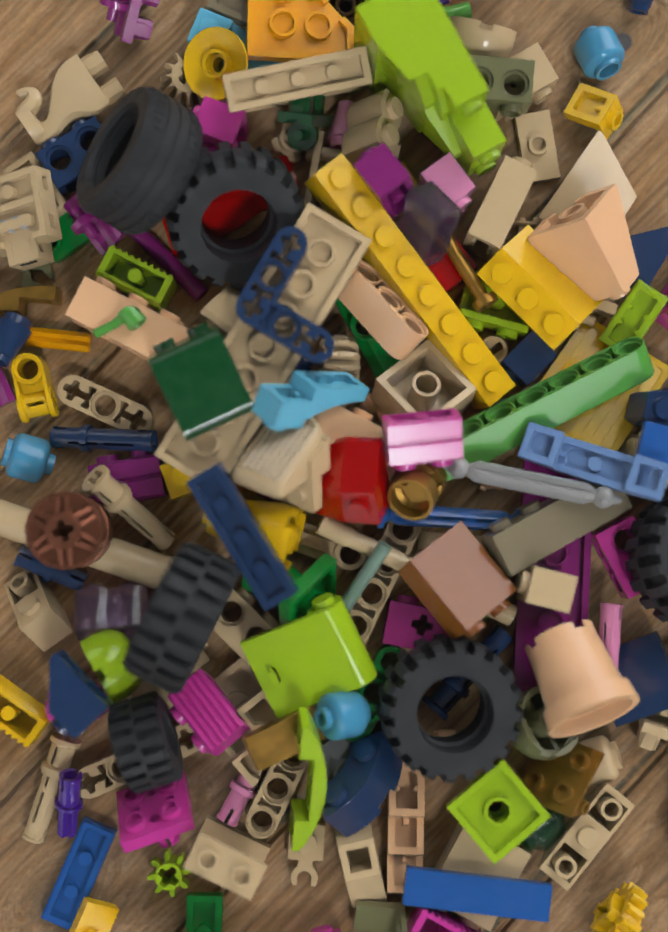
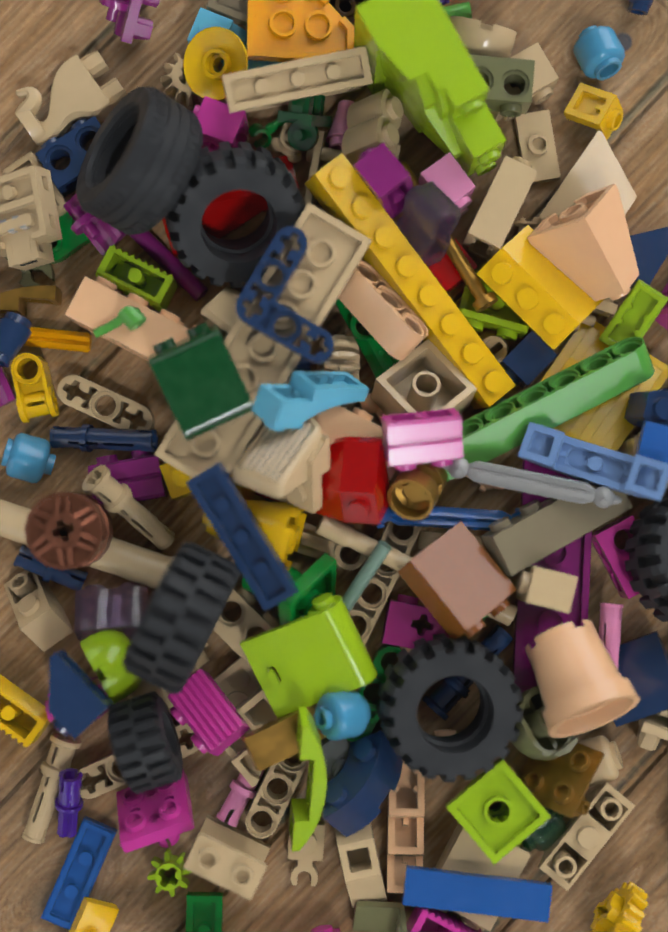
none -> green hand [248,119,285,149]

